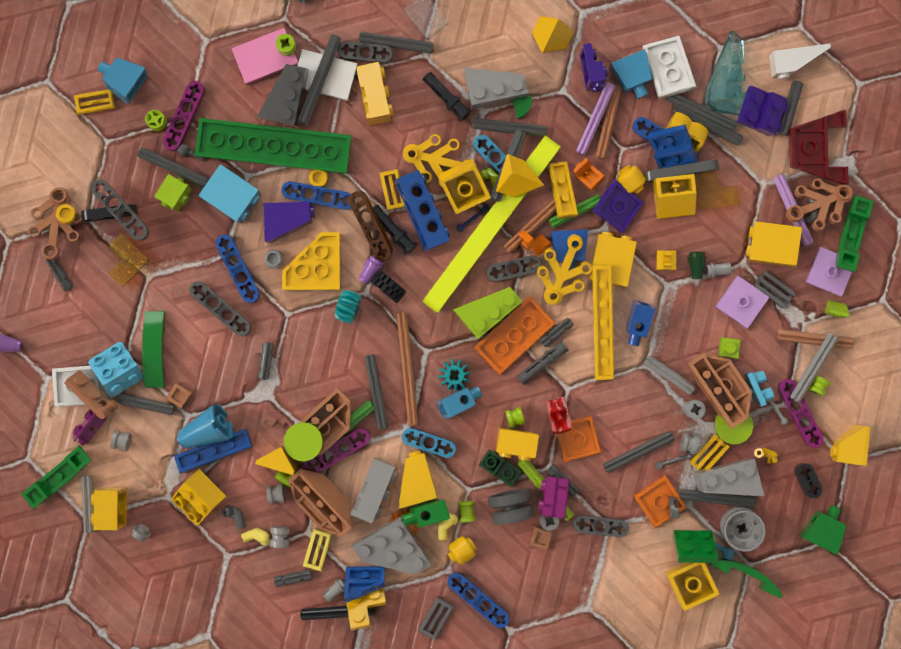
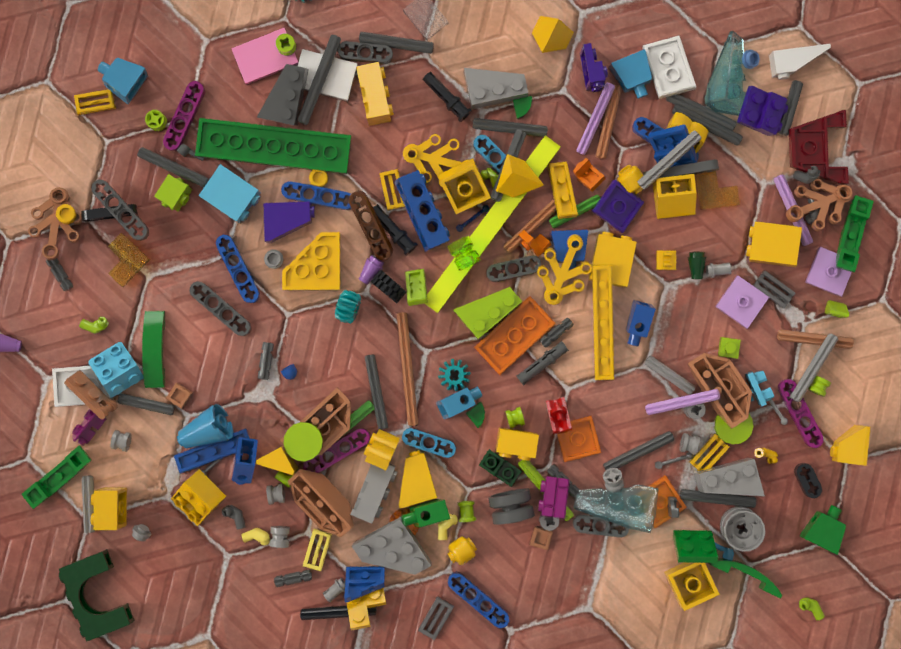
none -> dark green arch [59,549,135,642]
none -> lime arm [79,316,109,334]
none -> blue torso [232,437,258,485]
none -> blue hinge [280,364,297,380]
none -> yellow brick [363,429,400,470]
none -> lime plate [405,269,428,306]
none -> clear neon green wheel [447,236,481,271]
none -> green tile [466,401,485,428]
none -> clear light blue wedge [573,485,659,533]
none -> light grey wheel [603,468,624,493]
none -> light grey axle [638,131,701,190]
none -> lavender axle [645,389,720,415]
none -> medium blue plate [742,50,760,69]
none -> dark grey arm [793,166,820,184]
none -> lime arm [799,597,825,620]

